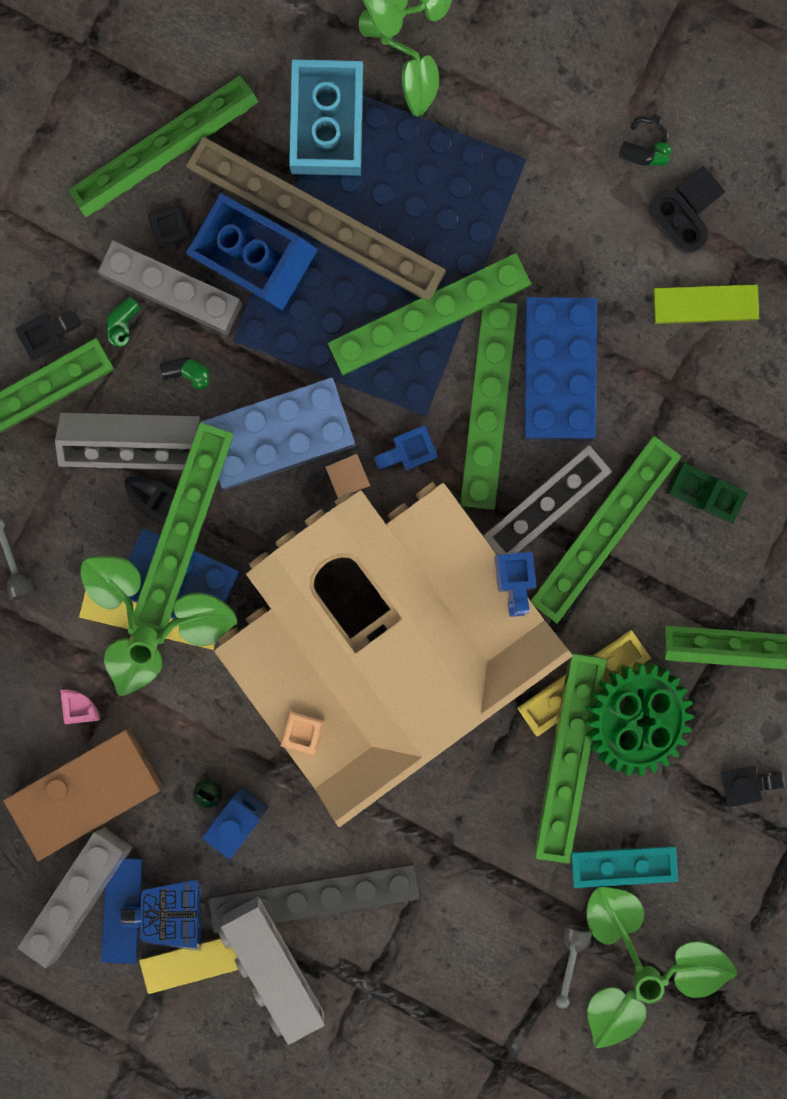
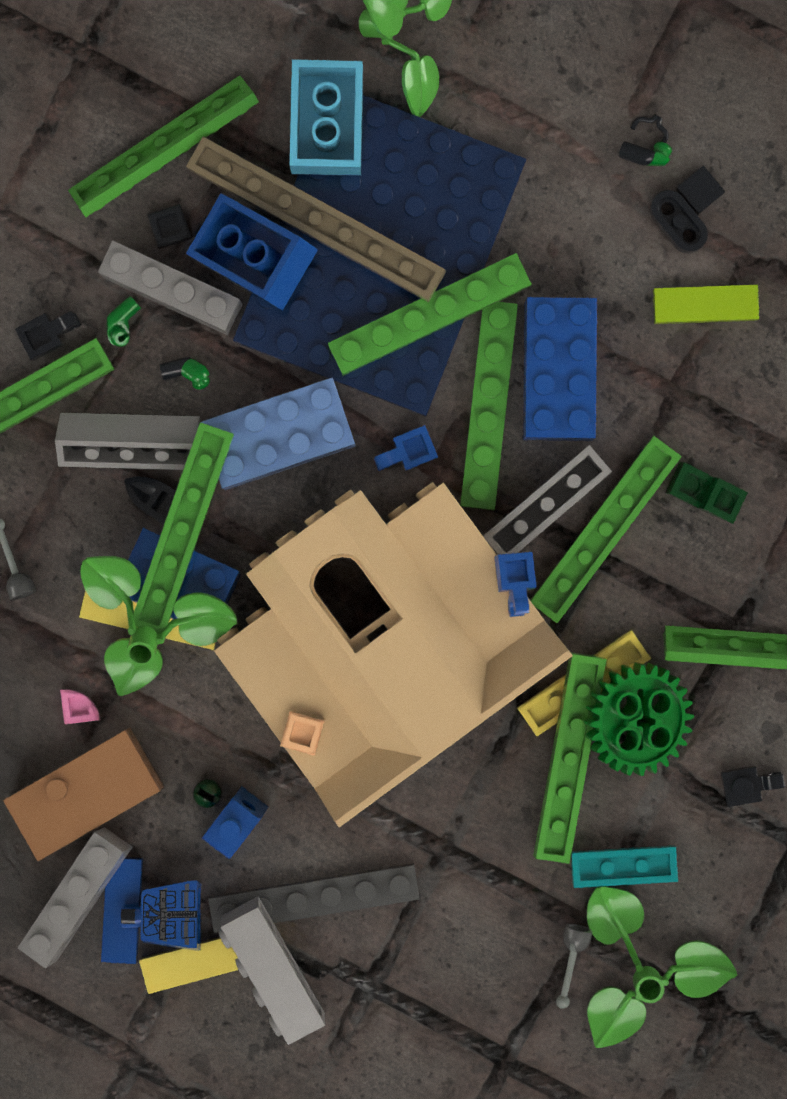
light nougat tile [325,454,370,498] -> none

